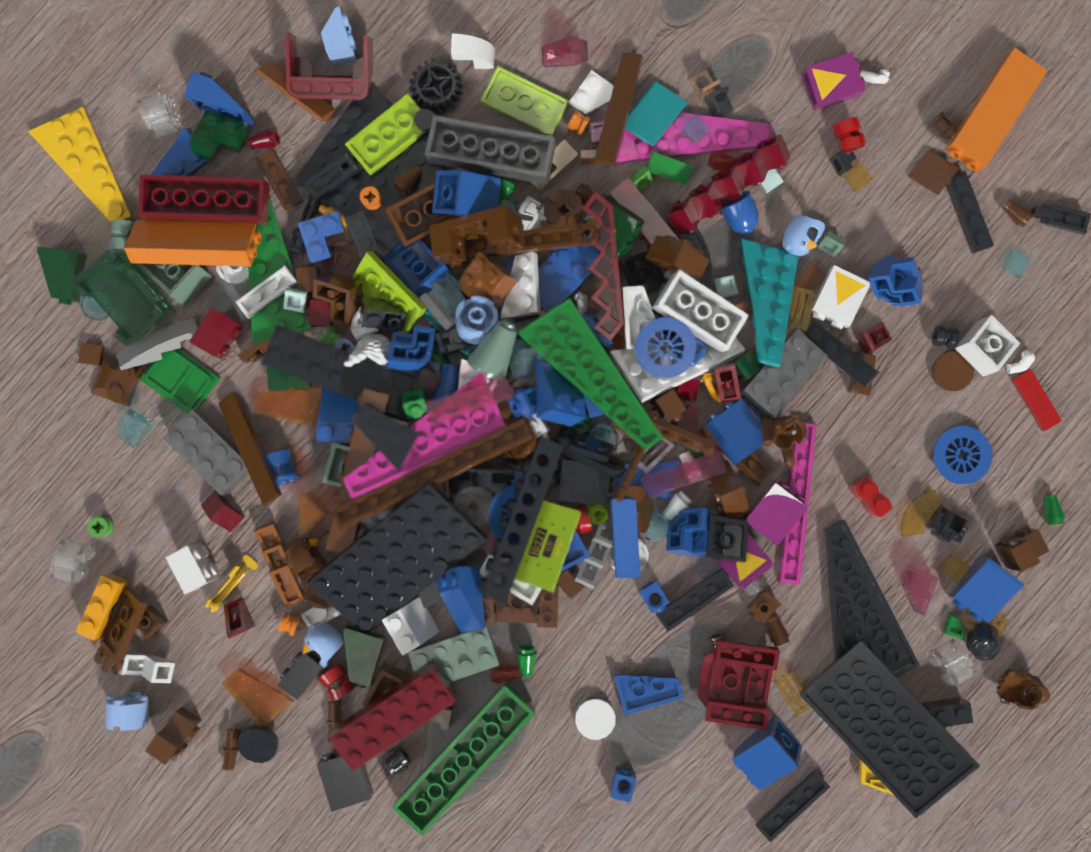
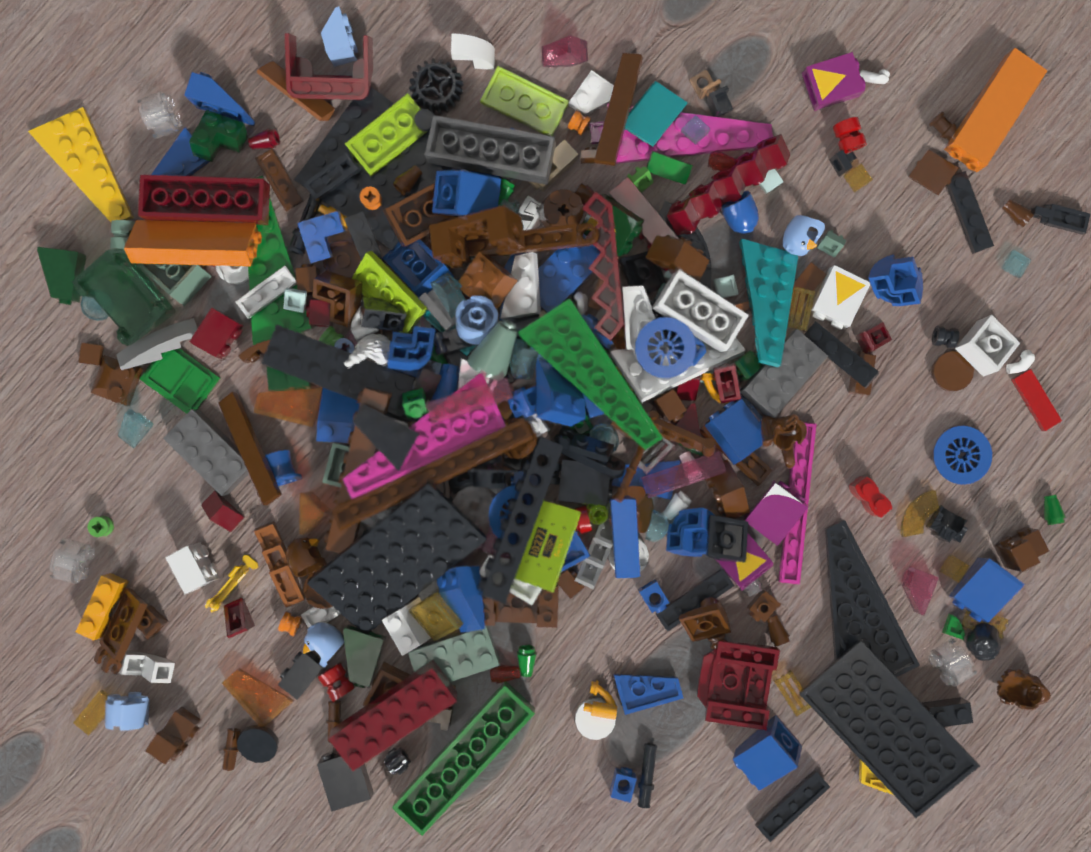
none -> clear yellow tile [73,690,108,736]
none -> clear yellow tile [409,593,463,641]
none -> light orange plant [583,680,617,720]
none -> black pin [637,743,657,808]
none -> reddish brown slope [679,597,731,642]

